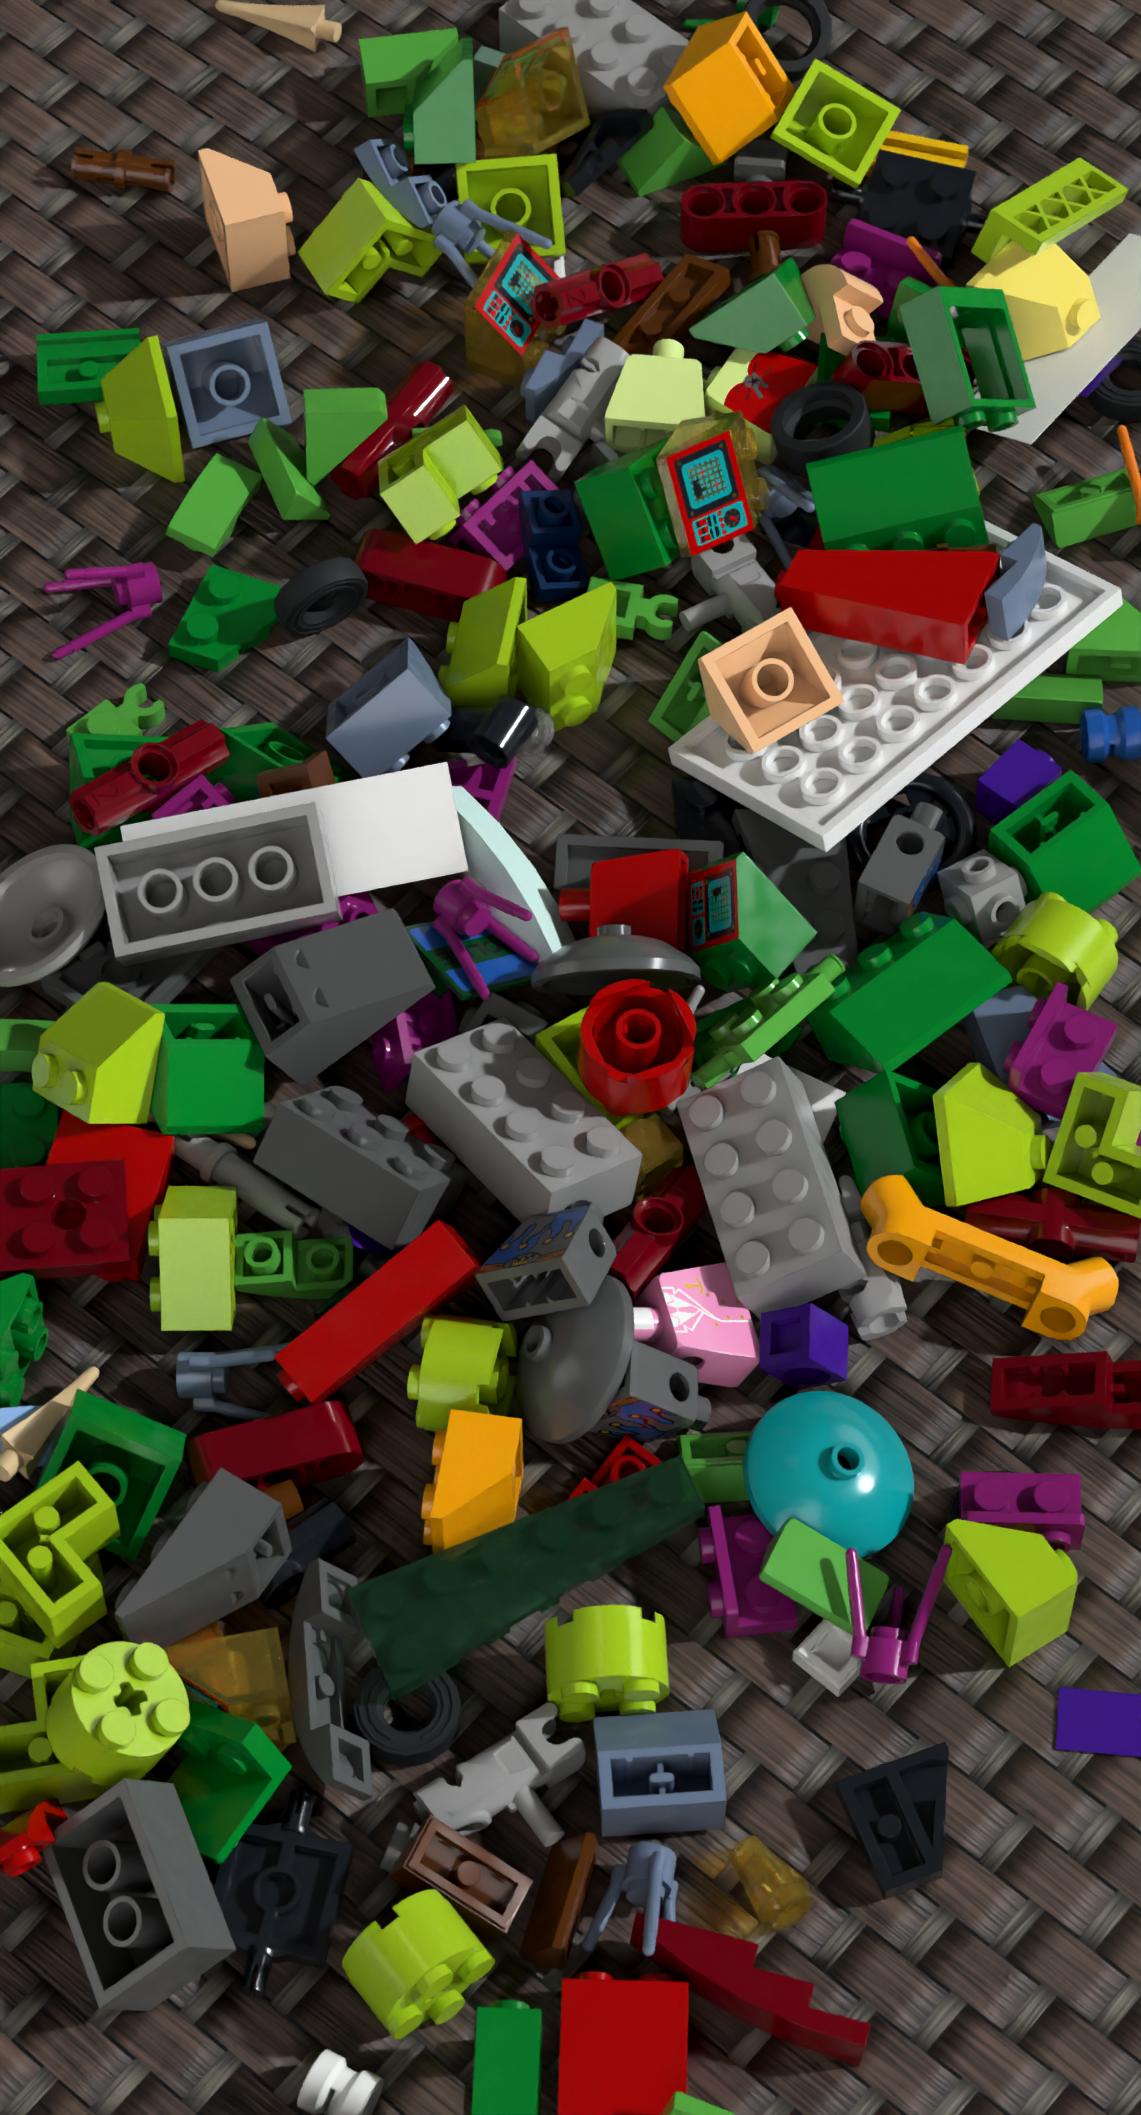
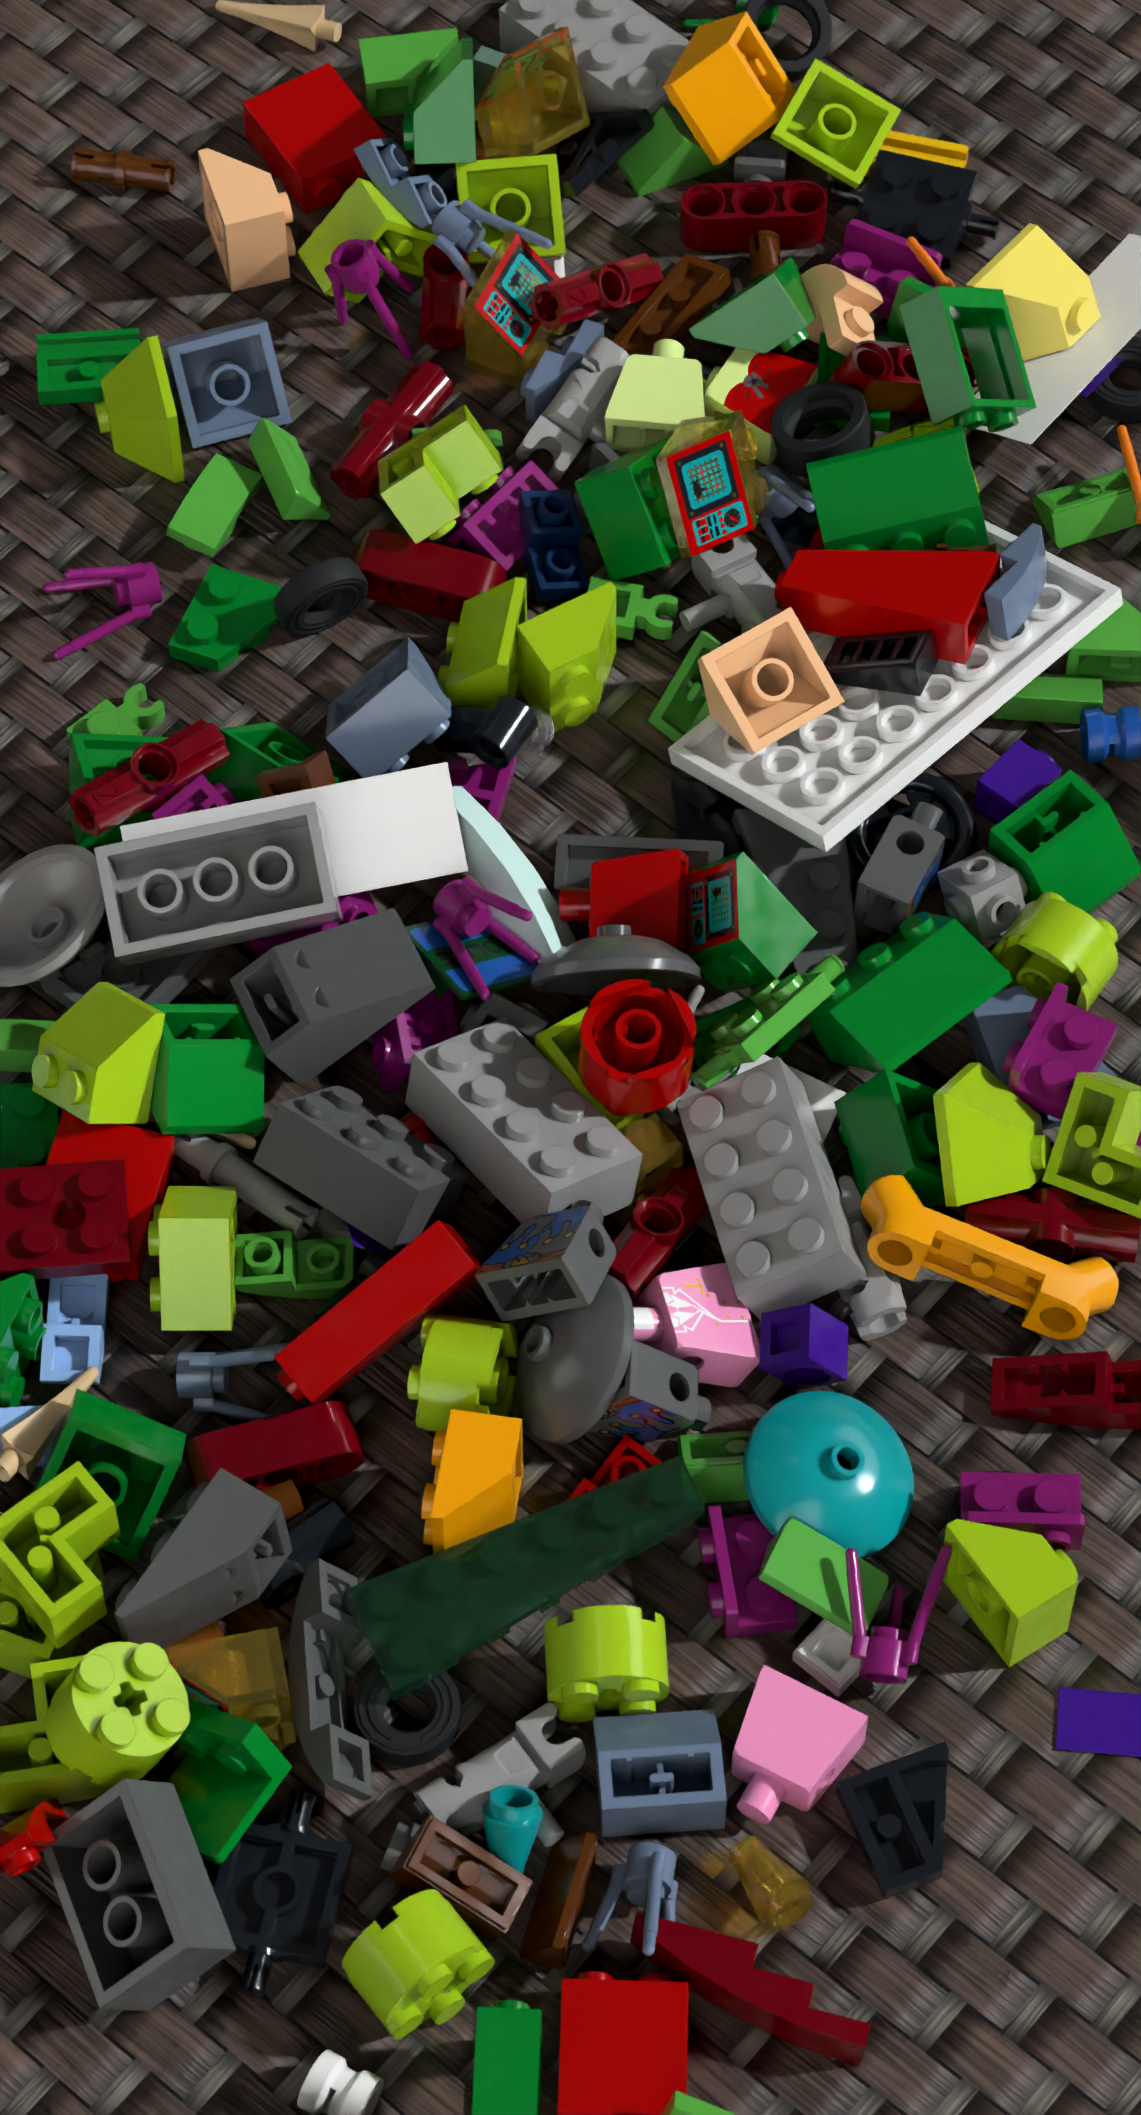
bright green slope [303,388,388,486] -> none
lime fence [971,157,1129,263] -> none
none -> light blue slope [40,1274,110,1385]
none -> red brick [243,63,387,214]
none -> magenta plant [325,239,415,360]
none -> dark red piece [419,244,469,350]
none -> teal cone [482,1785,544,1875]
none -> bright pink torso [731,1665,868,1824]
none -> black slope [823,631,939,696]

